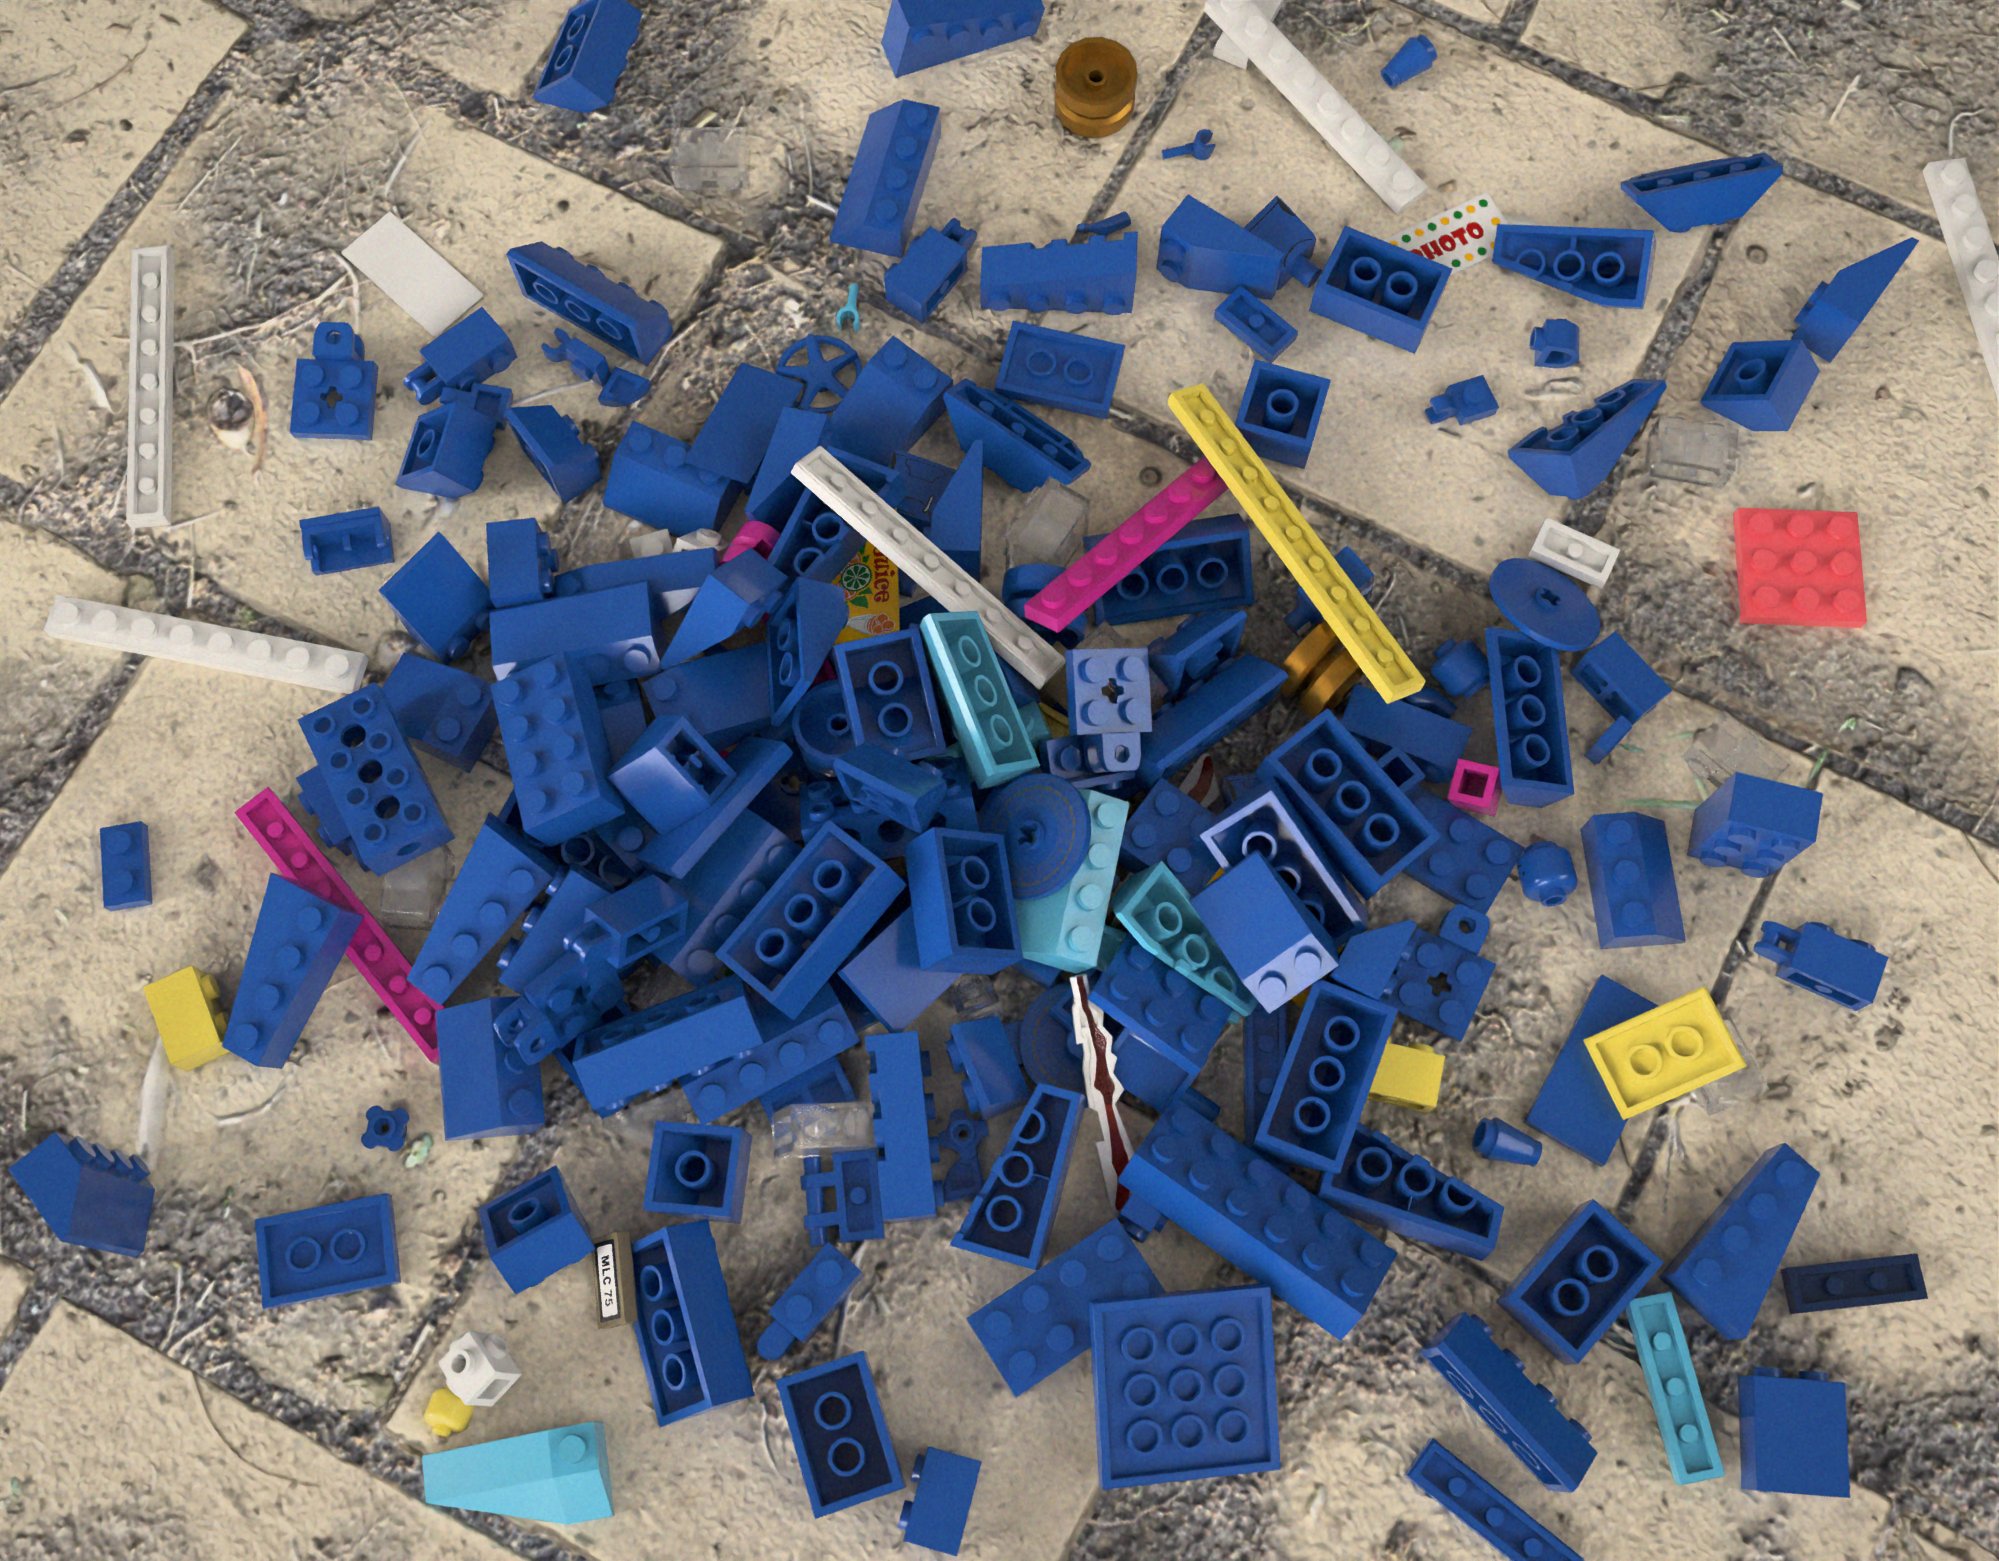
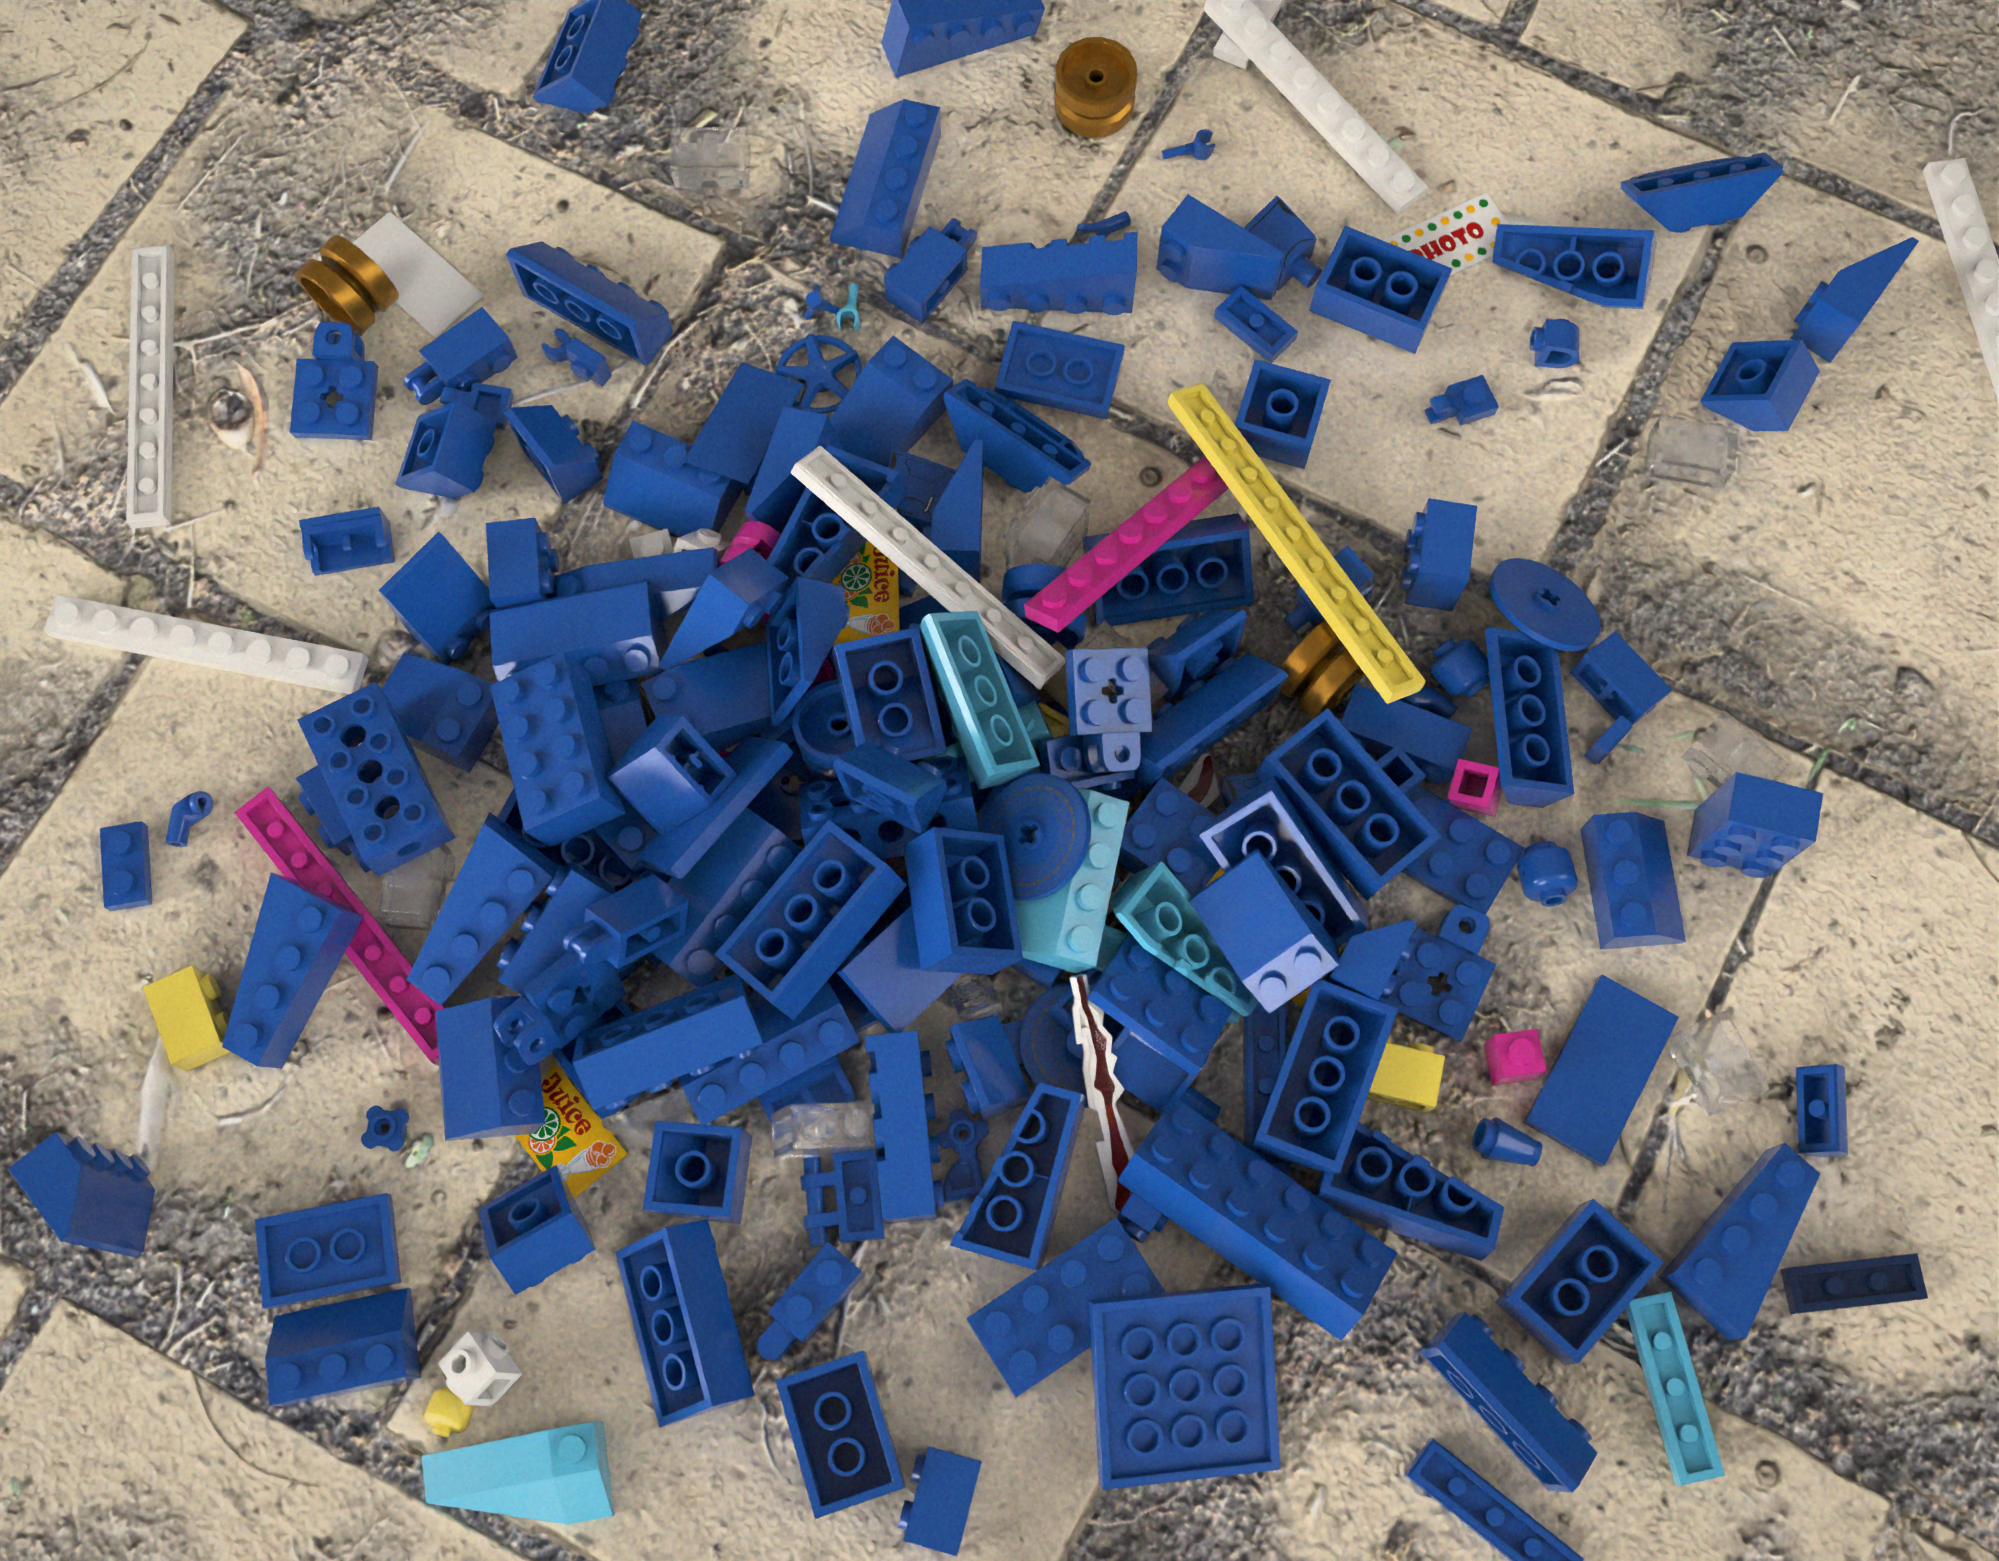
tile [592,1231,638,1329] -> none
blue tile [598,366,652,407] -> none
blue cone [1380,35,1437,88] -> none
blue wedge [1507,379,1667,500] -> none
white plate [1528,517,1620,589] -> none
light yellow tile [1583,986,1747,1120] -> none
coral plate [1733,507,1867,628] -> none
blue brick [1738,1367,1850,1498] -> none
blue brick [1753,921,1889,1011] -> none
none -> blue arm [165,791,213,847]
none -> blue slope [265,1288,421,1407]
none -> pearl gold wheel [296,235,399,336]
none -> sticker [514,1061,627,1199]
none -> blue bar [804,285,840,320]
none -> blue brick [1400,498,1477,611]
none -> dark pink brick [1483,1029,1547,1086]
none -> blue brick [1796,1064,1848,1158]

